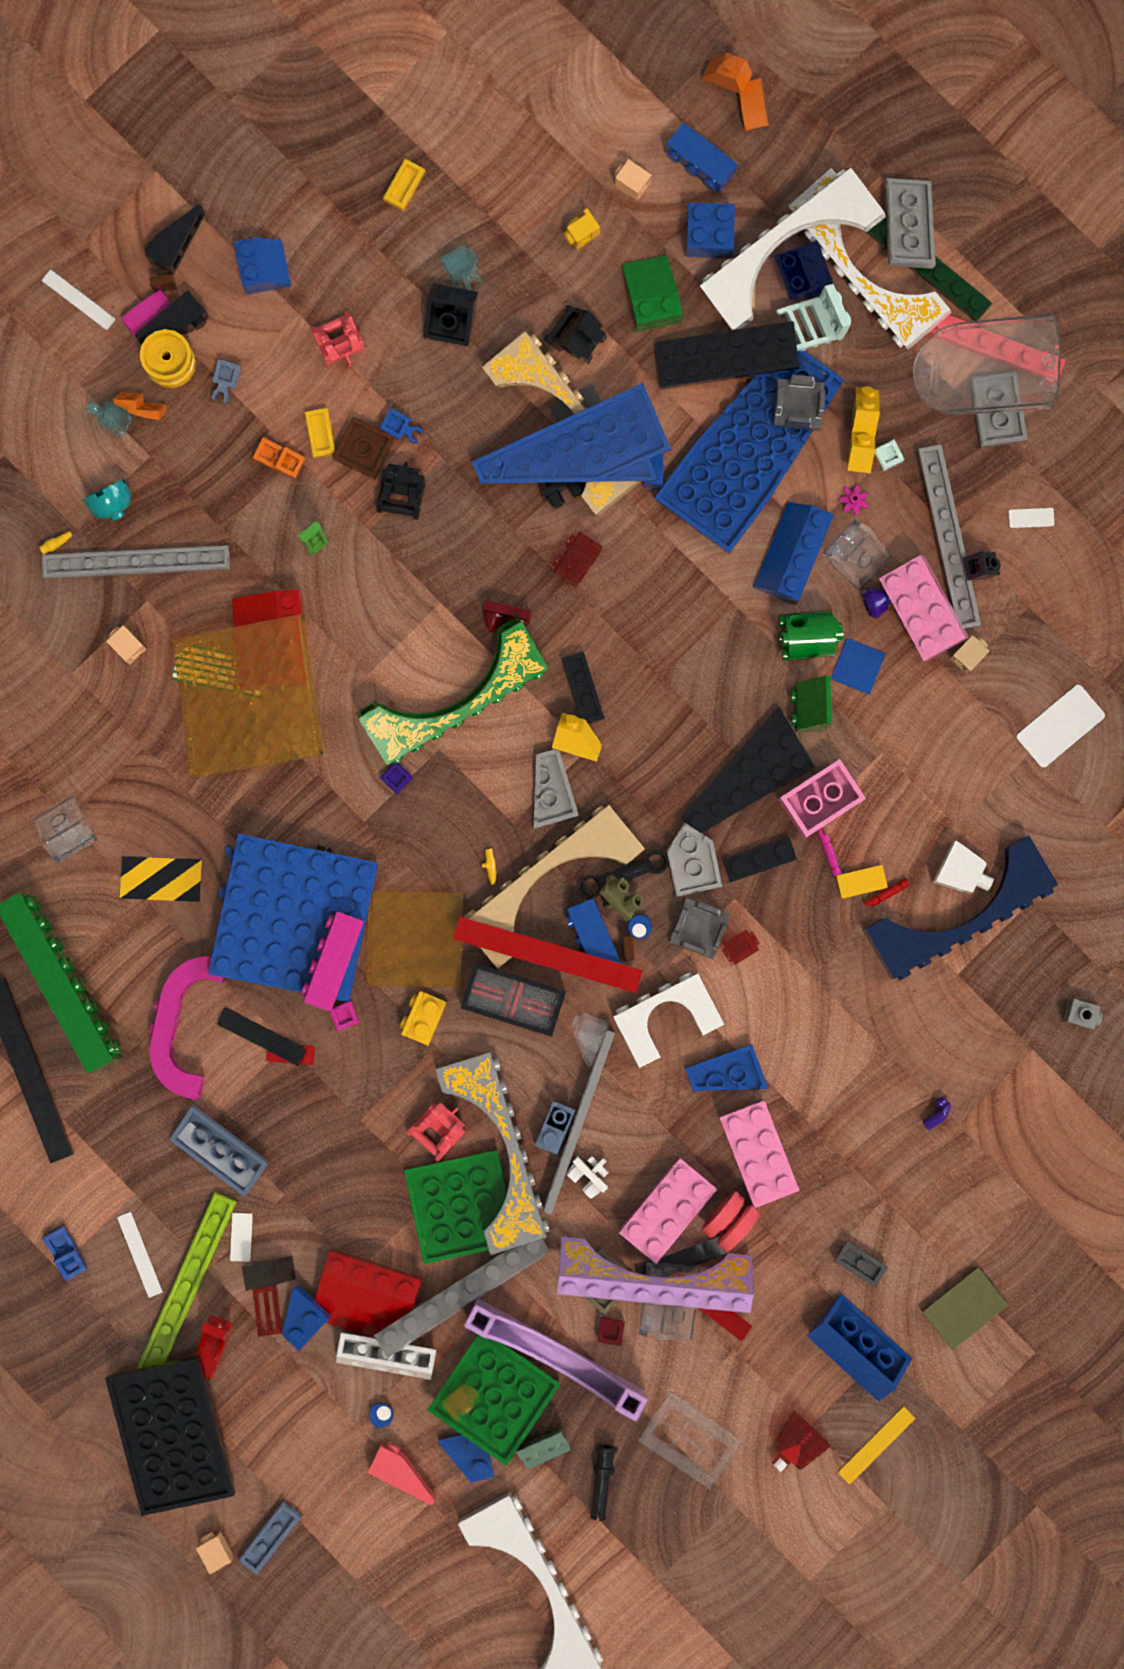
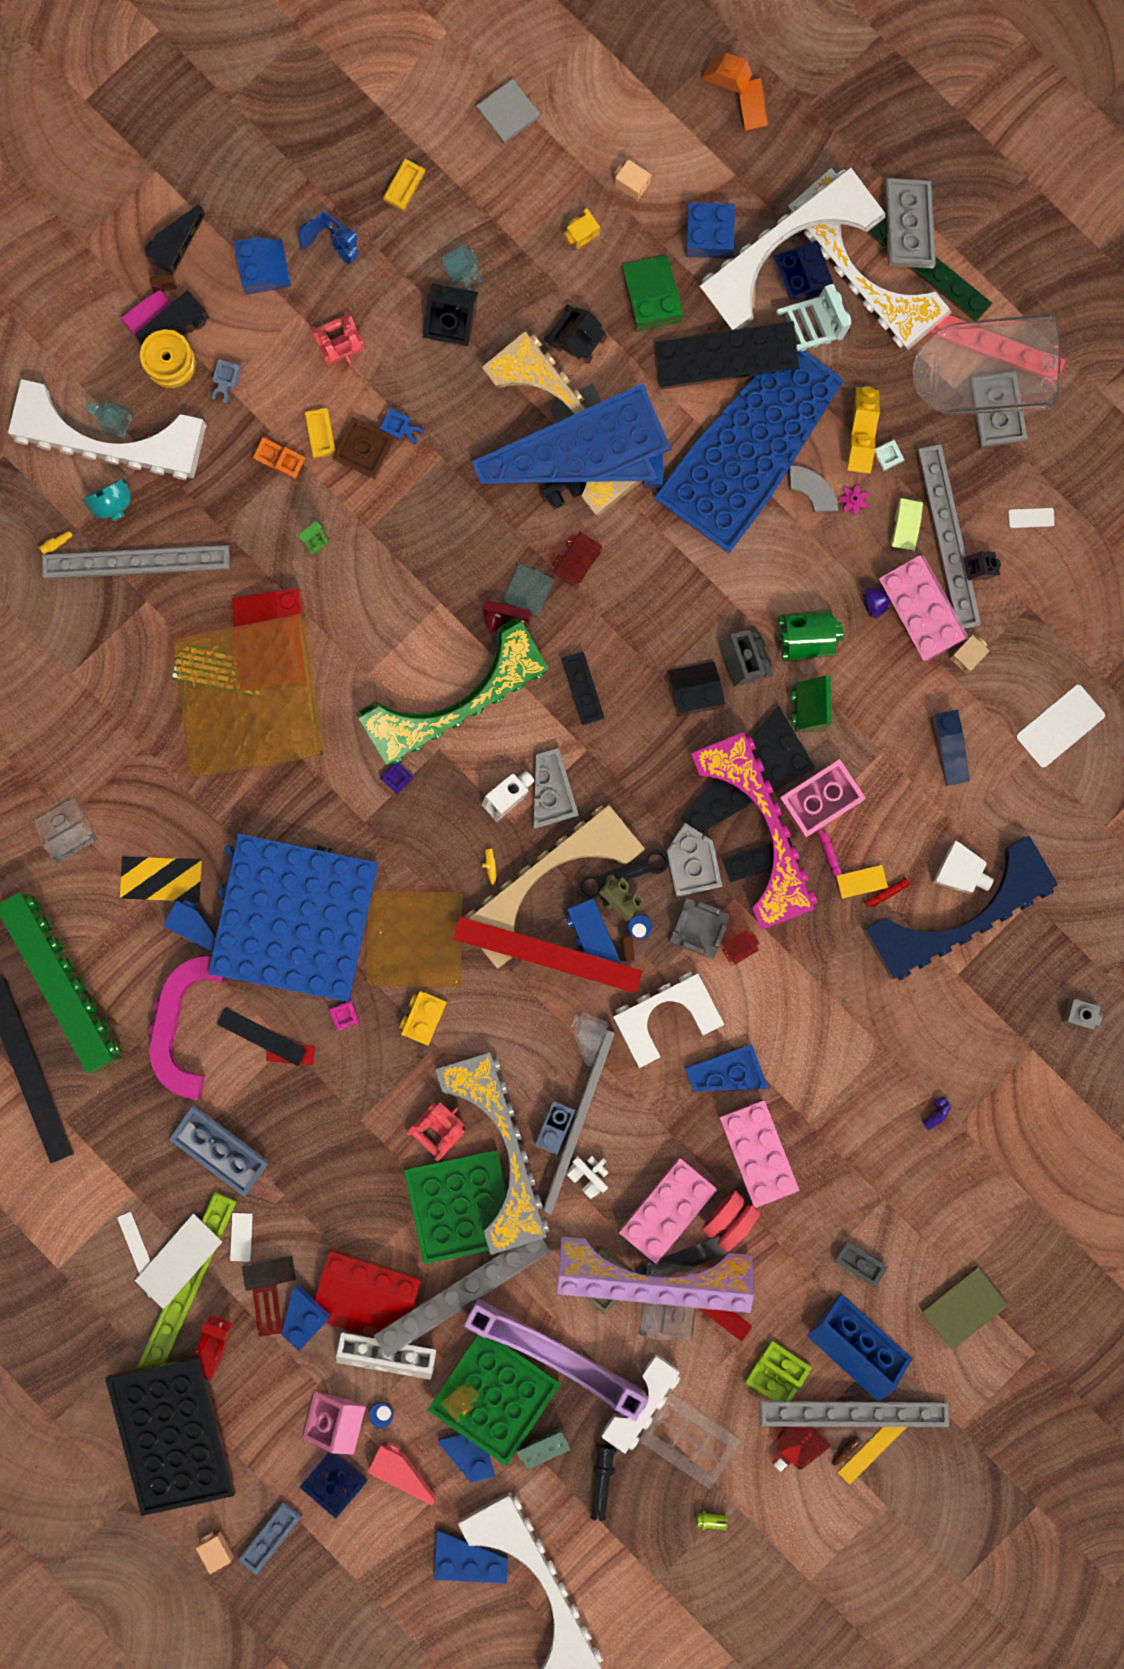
white sticker [42,270,116,330] -> none
blue slope [42,1224,87,1281] -> none
light nougat brick [106,625,146,665] -> none
orange slope [113,392,167,420] -> none
dark pink brick [300,911,364,1012] -> none
black piece [377,462,426,520] -> none
clear brick [461,963,566,1037] -> none
yellow slope [552,713,602,762] -> none
dark red plate [597,1317,625,1346] -> none
blue brick [665,122,738,194] -> none
blue slope [753,502,834,605] -> none
flat silver panel [773,375,826,431] -> none
clear slope [823,519,891,591] -> none
blue sticker [831,638,886,694] -> none
none -> white arch [8,379,206,480]
none -> white sticker [135,1214,222,1309]
none -> blue slope [163,899,216,952]
none -> blue piece [299,211,359,264]
none -> clear blue plate [300,1452,368,1519]
none -> bright pink slope [302,1391,365,1454]
none -> blue wing [434,1529,508,1584]
none -> light grey tile [476,79,541,144]
none -> white torso [482,771,534,822]
none -> clear light blue piece [503,564,555,617]
none -> white arch [601,1353,680,1453]
none -> black slope [668,662,725,717]
none -> dark pink arch [691,732,818,930]
none -> lime pin [696,1511,727,1531]
none -> dark grey brick [719,630,773,687]
none -> lime slope [744,1341,812,1401]
none -> light grey tile [759,1401,949,1427]
none -> light grey tile [789,466,838,513]
none -> reddish brown helmet [832,1436,862,1466]
none -> yellowish green slope [890,498,923,551]
none -> dark blue slope [930,709,970,786]

